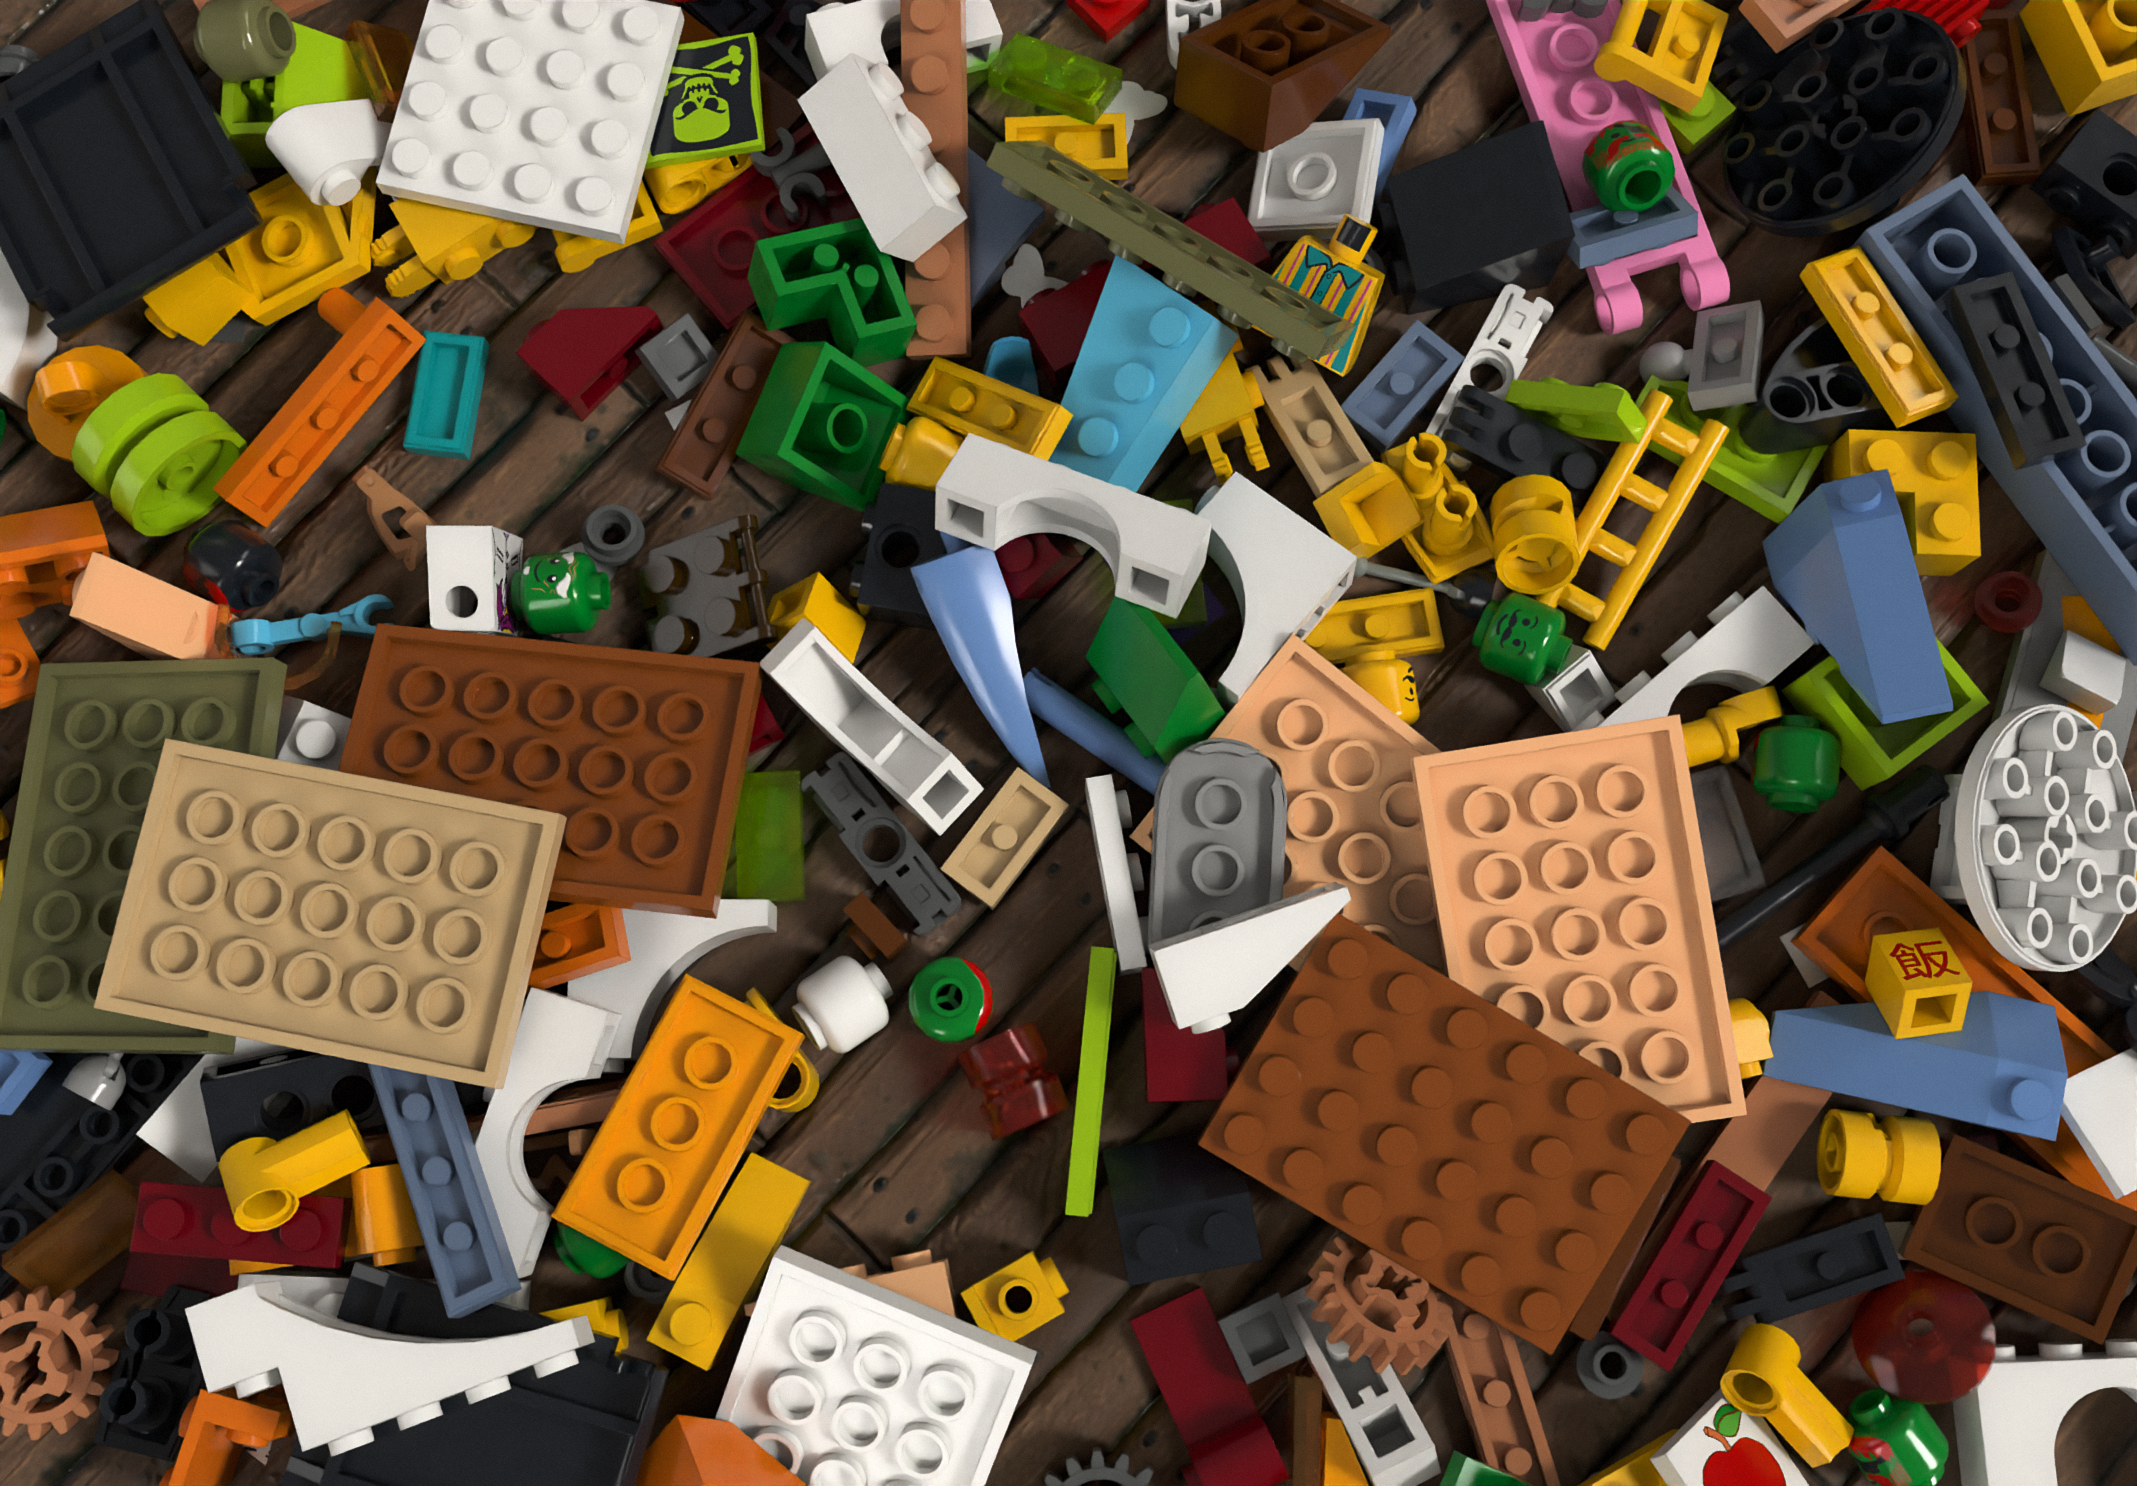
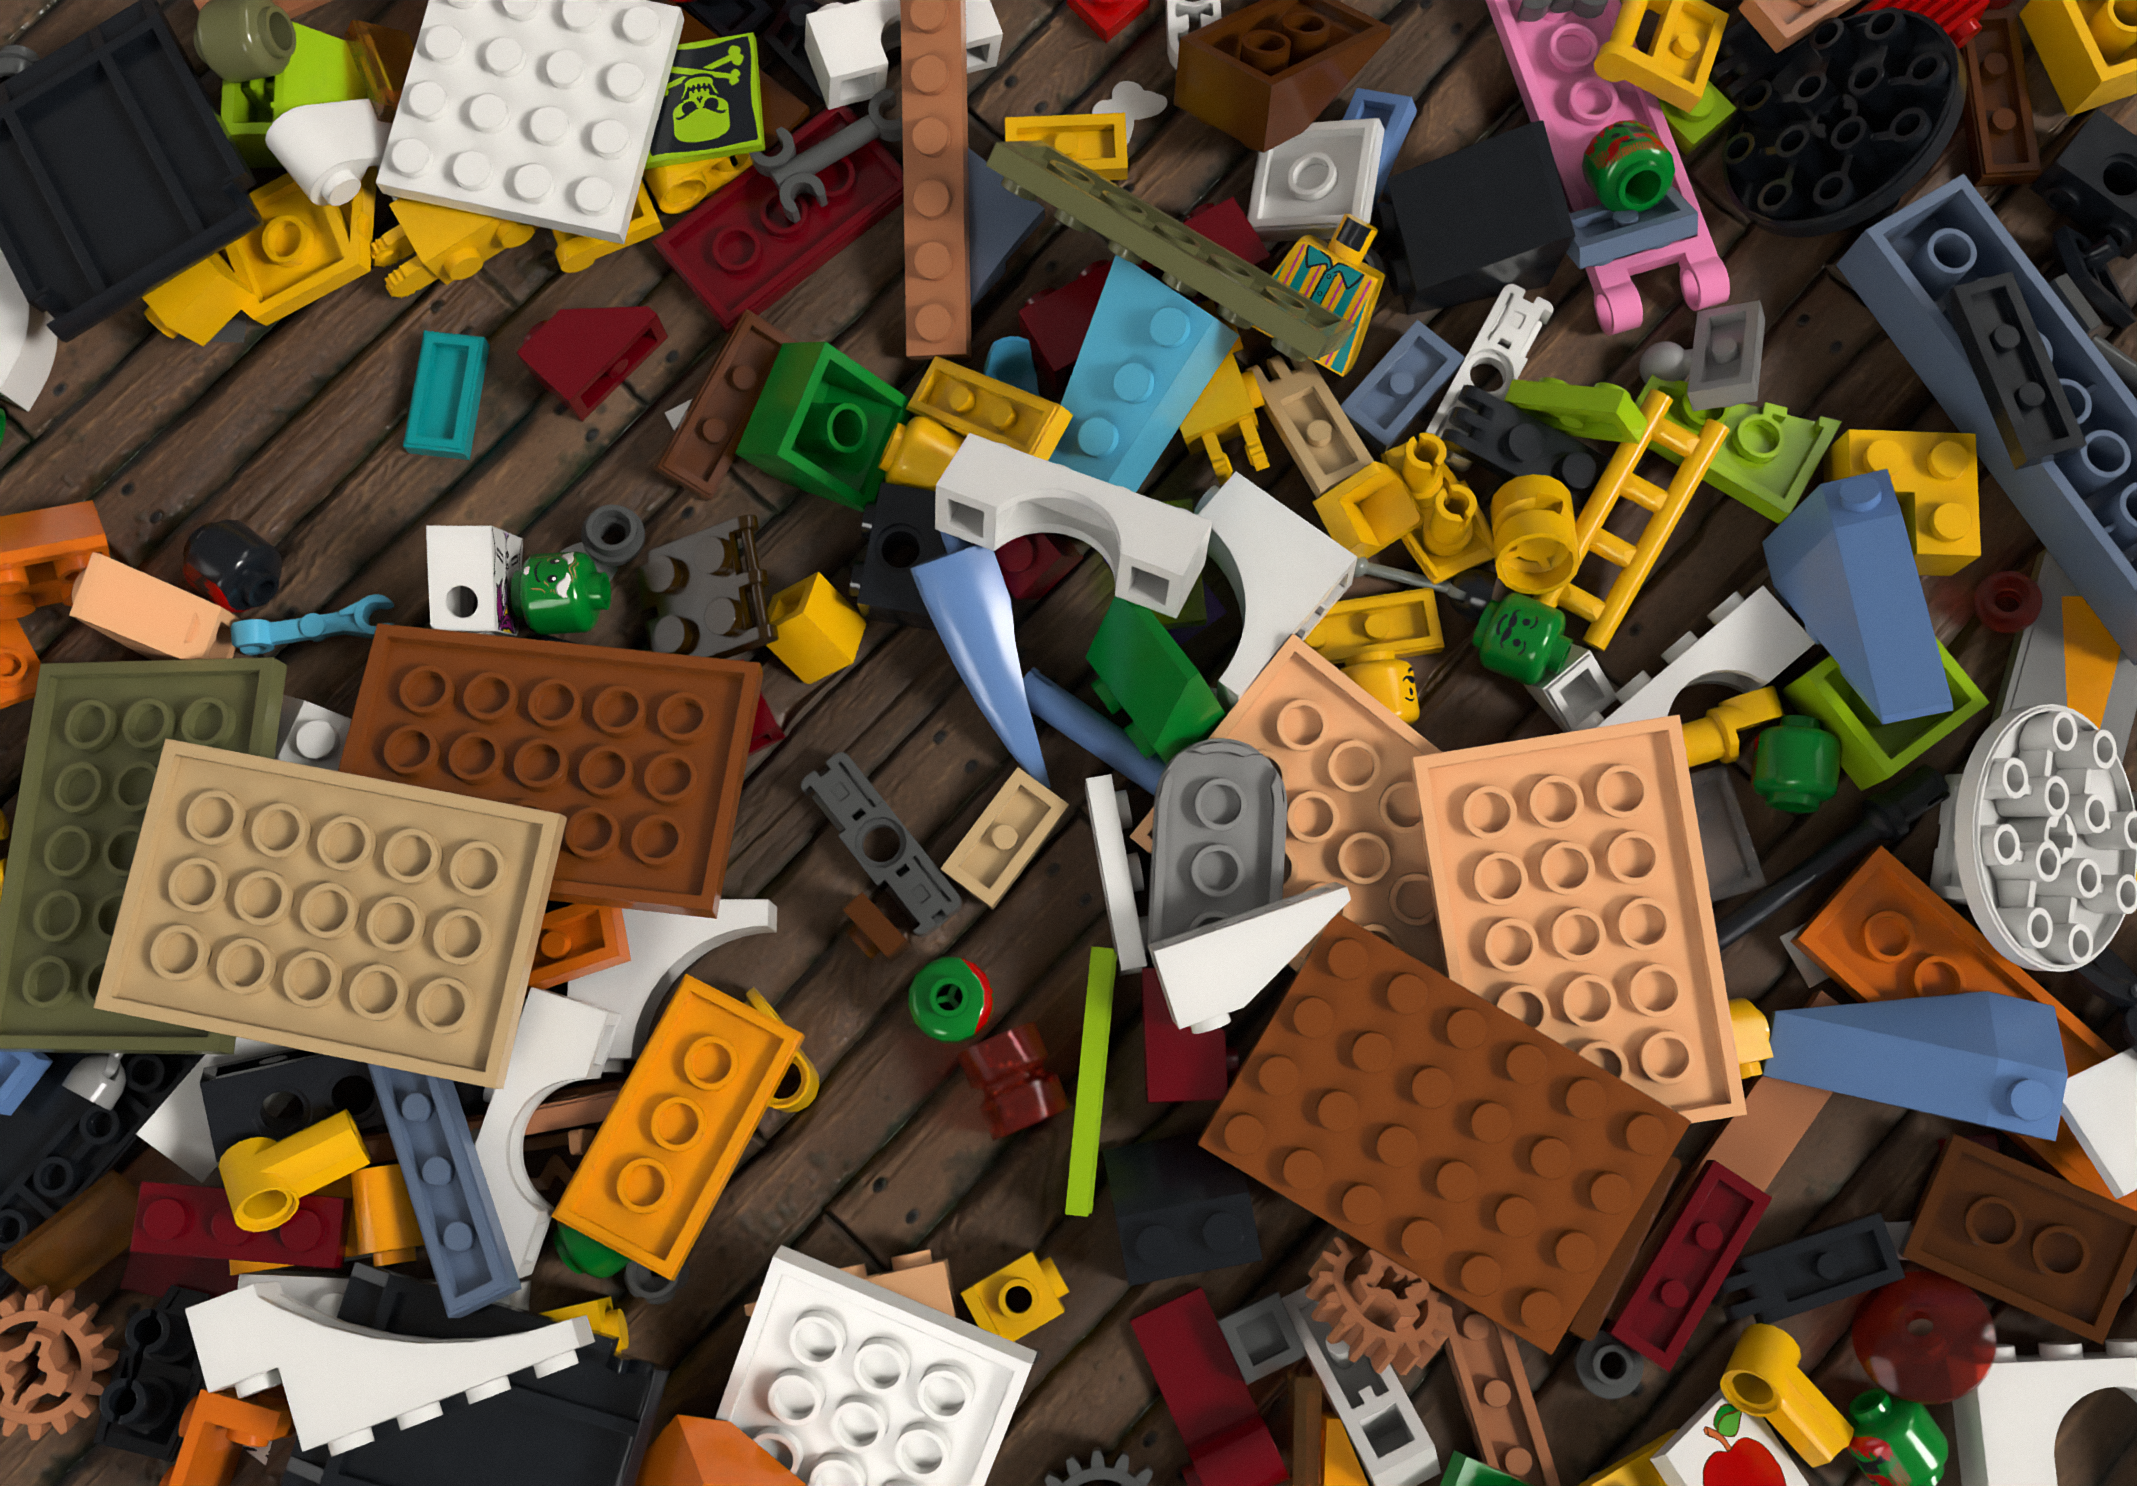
light orange tile [27,345,149,463] -> none
lime wheel [71,373,247,536] -> none
orange piece [212,288,427,528] -> none
clear orange helmet [214,603,342,690] -> none
medium nougat helmet [353,465,439,572] -> none
dark grey plate [634,313,718,402] -> none
yellow slope [646,1152,811,1371] -> none
clear neon green plate [736,770,805,903] -> none
green brick [747,217,917,367] -> none
white arch [760,618,984,836] -> none
white head [791,955,893,1054] -> none
white brick [798,53,968,262] -> none
clear neon green plate [988,32,1122,125] -> none
white sticker [1001,244,1069,308] -> none
black beam [1738,316,1896,454] -> none
yellow tile [1799,245,1959,428] -> none
yellow wheel [1817,1109,1941,1205] -> none
yellow brick [1865,927,1973,1039] -> none
white slope [2039,630,2126,715] -> none

